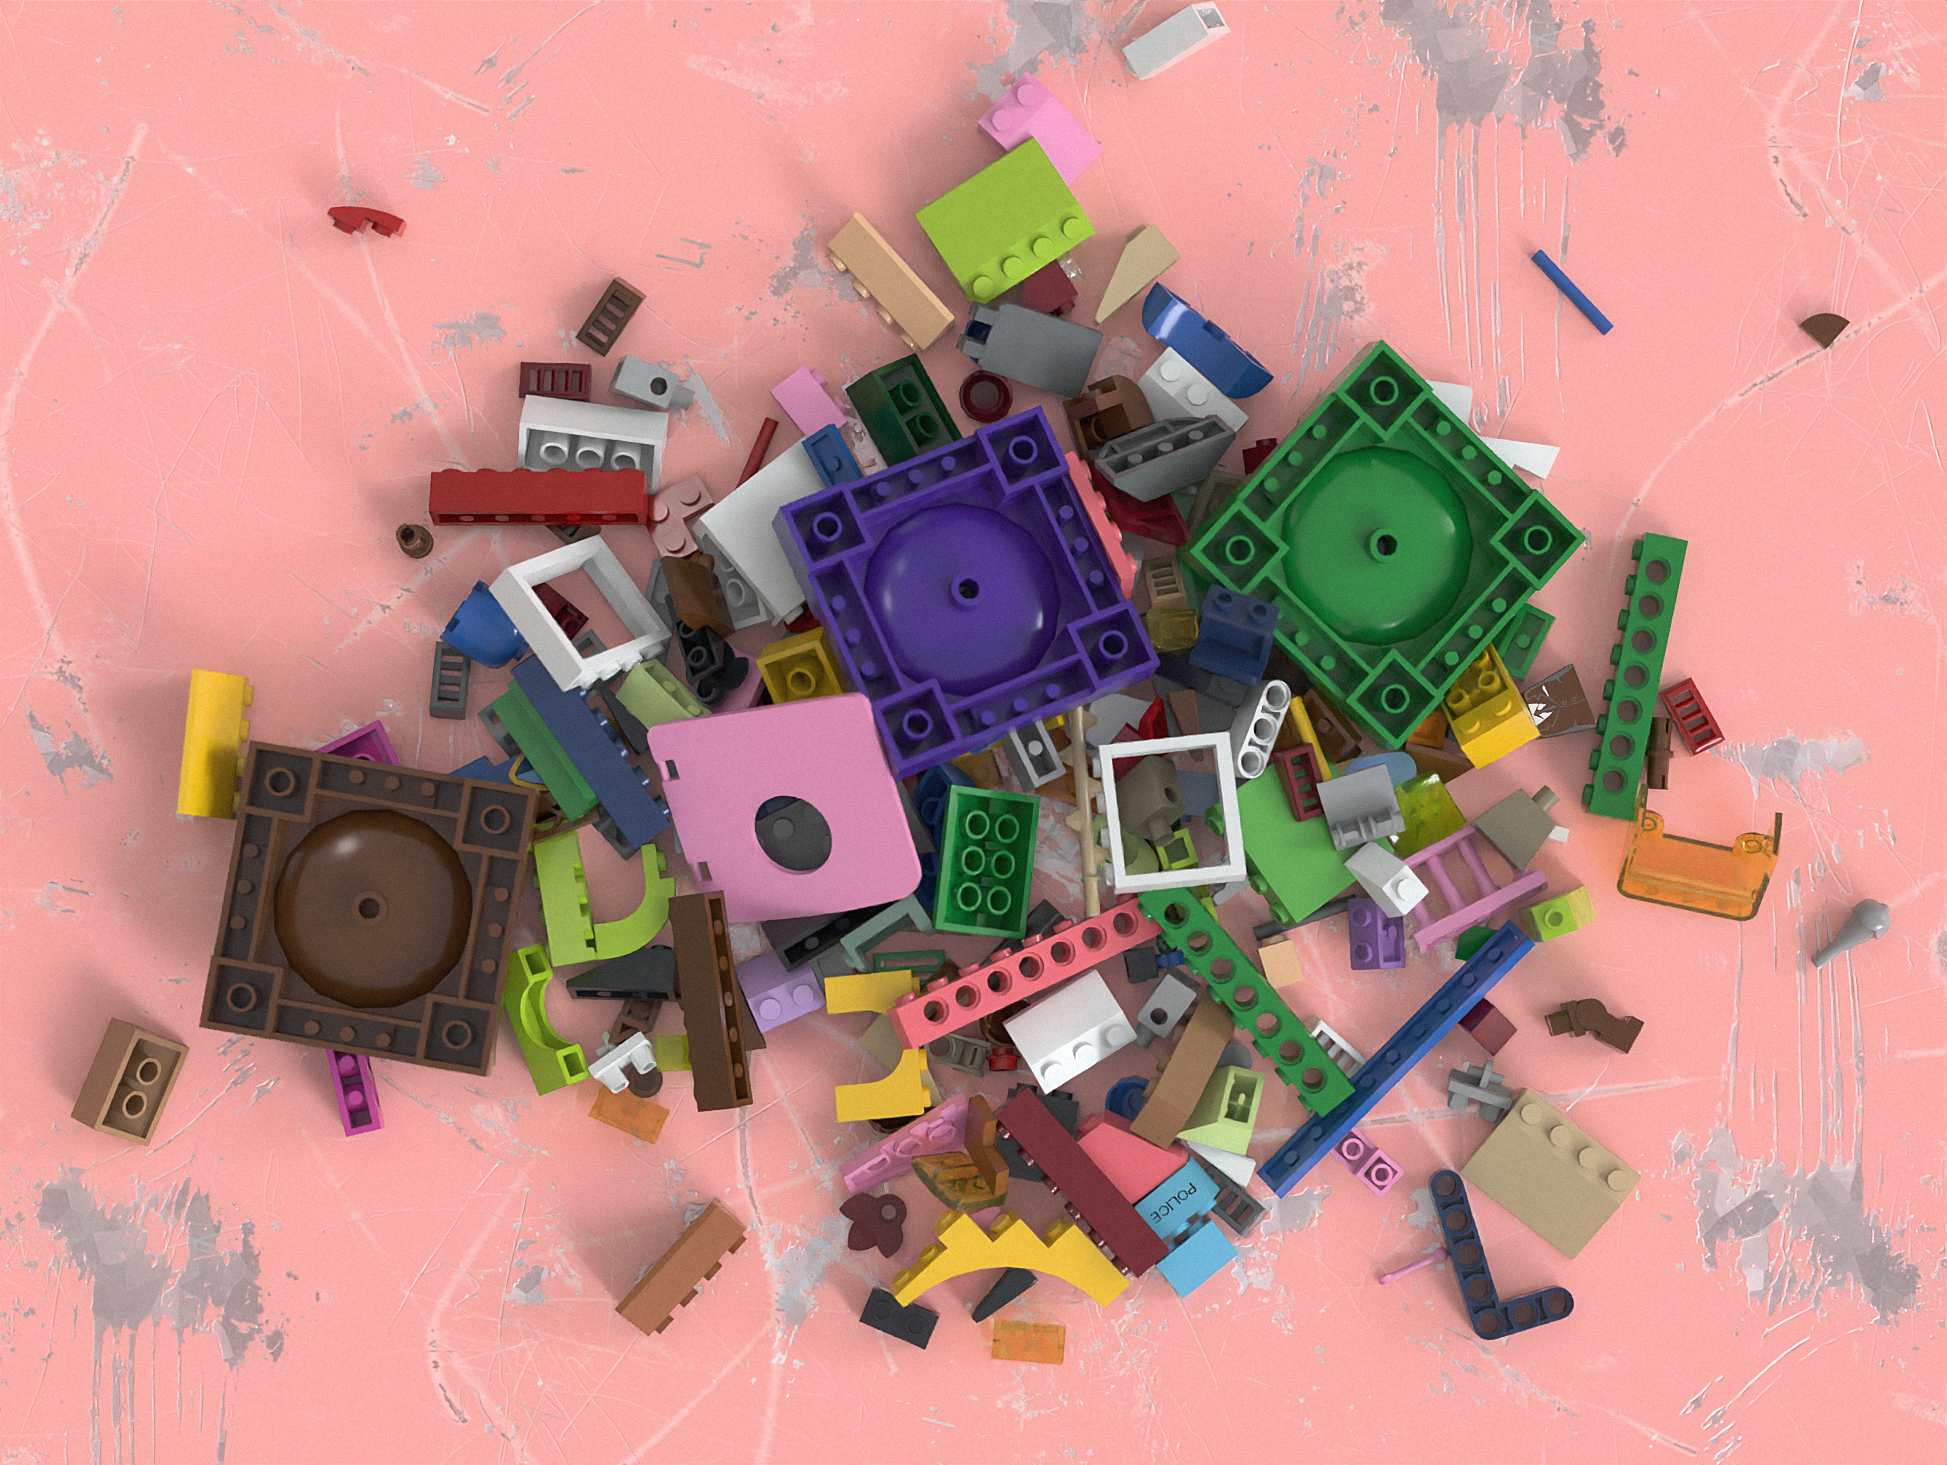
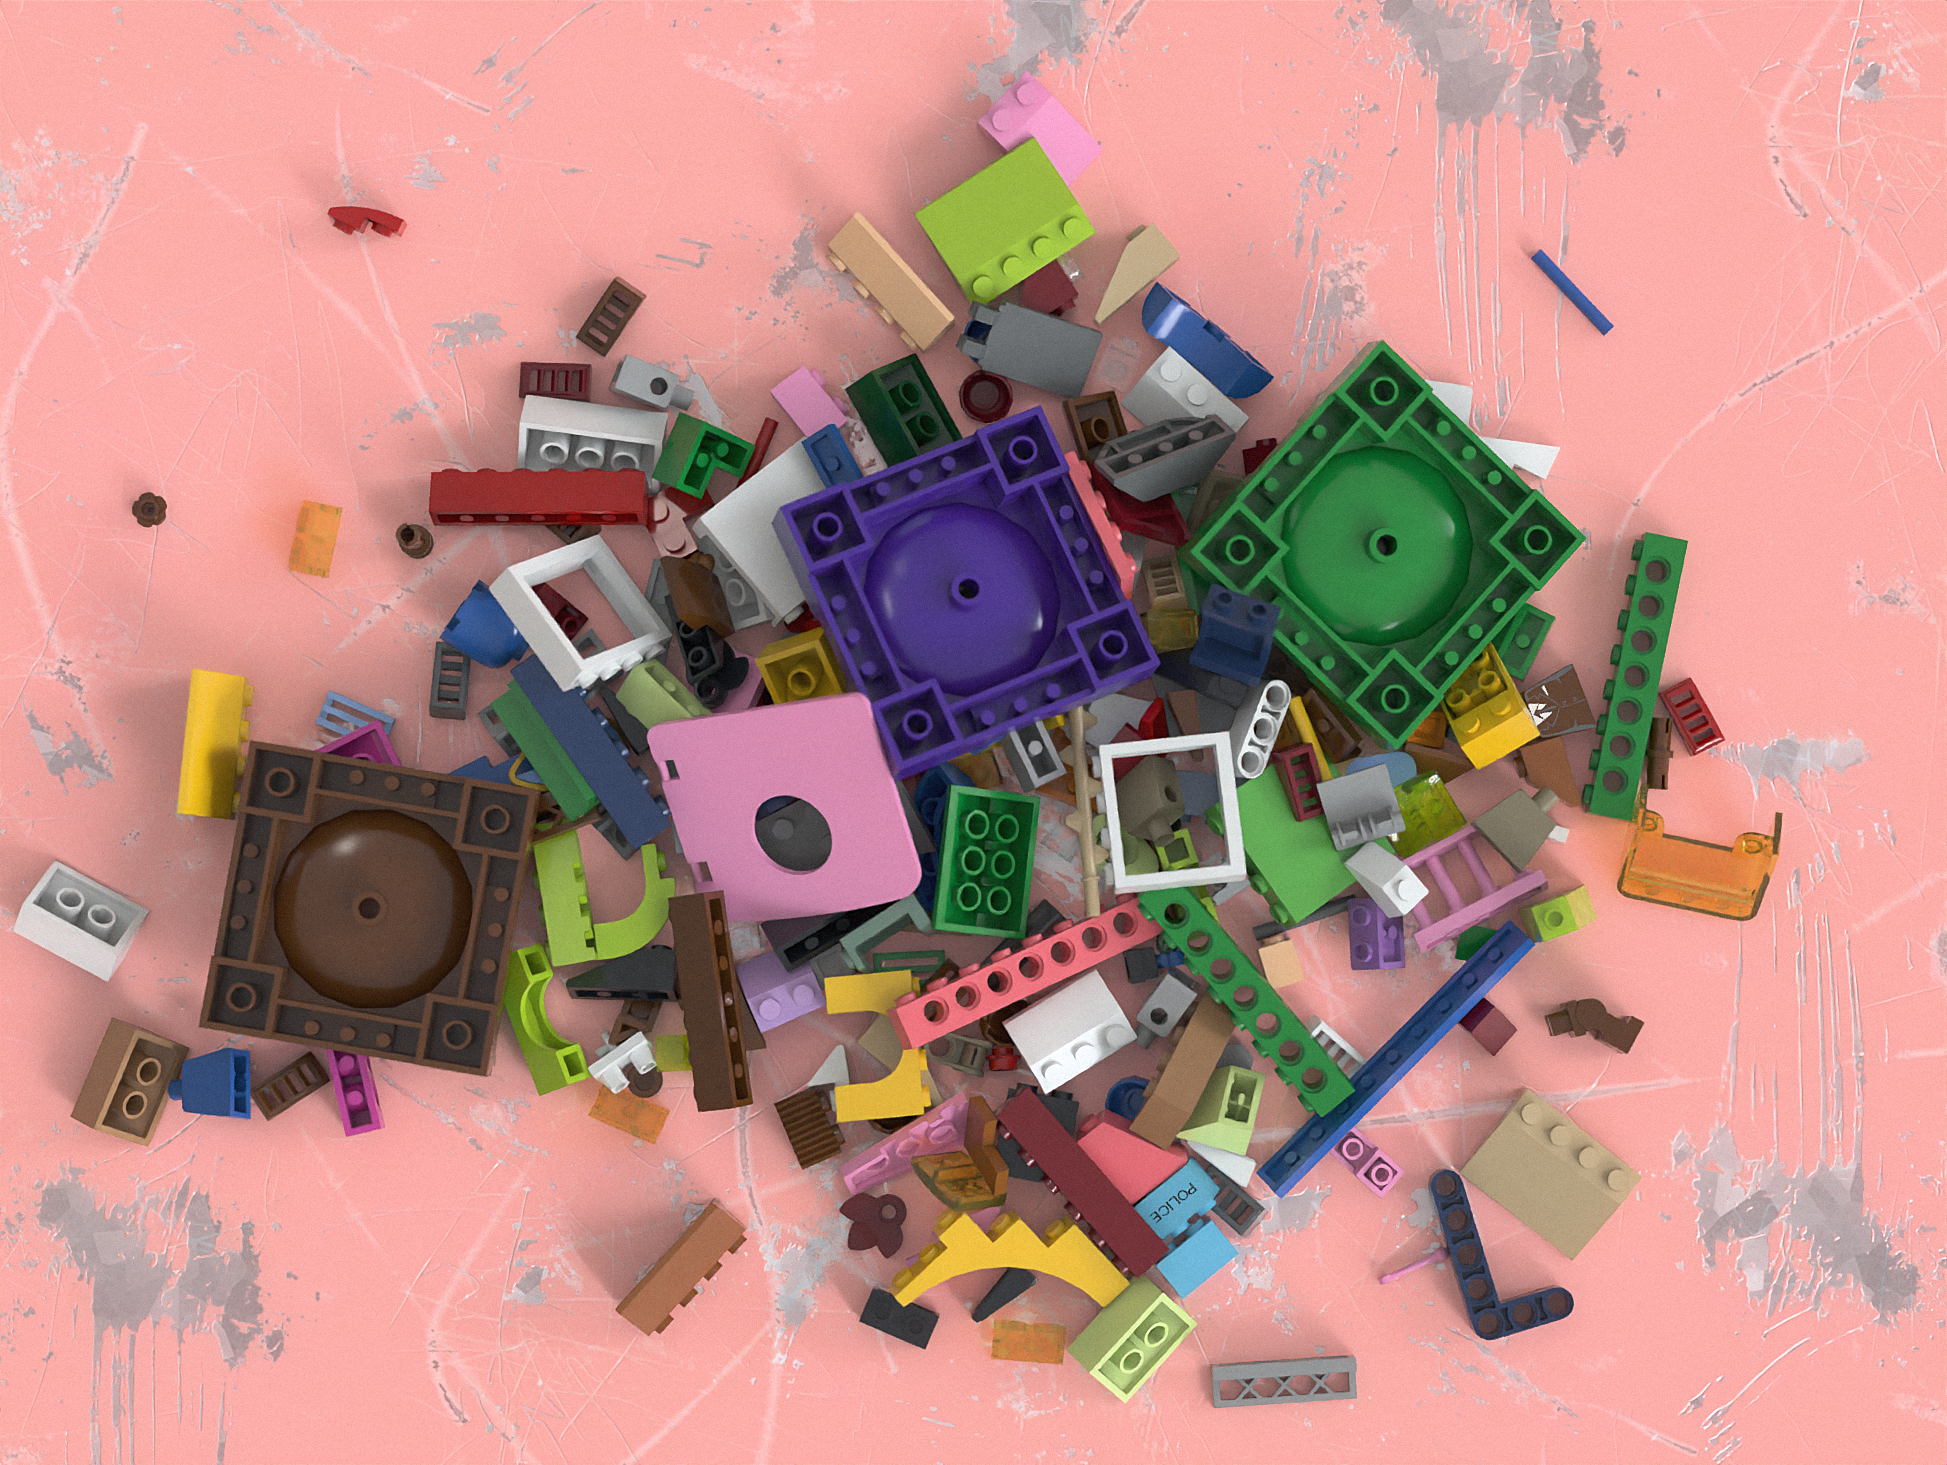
reddish brown brick [1070,375,1155,440] -> none
white slope [1122,1,1231,80] -> none
light grey hips [1447,1059,1513,1123] -> none
reddish brown tile [1798,313,1850,350] -> none
light grey piece [1811,899,1892,969] -> none
none -> white slope [13,860,149,982]
none -> reddish brown plate [132,492,167,528]
none -> blue torso [168,1048,251,1120]
none -> reddish brown slope [250,1051,331,1121]
none -> clear yellow hinge [287,500,343,578]
none -> light blue tile [315,690,396,736]
none -> green brick [651,412,755,499]
none -> reddish brown brick [774,1086,846,1170]
none -> white slope [807,1044,851,1111]
none -> yellowish green slope [1066,1274,1198,1403]
none -> light grey fence [1211,1355,1357,1408]
none -> dark orange slope [1513,736,1582,808]

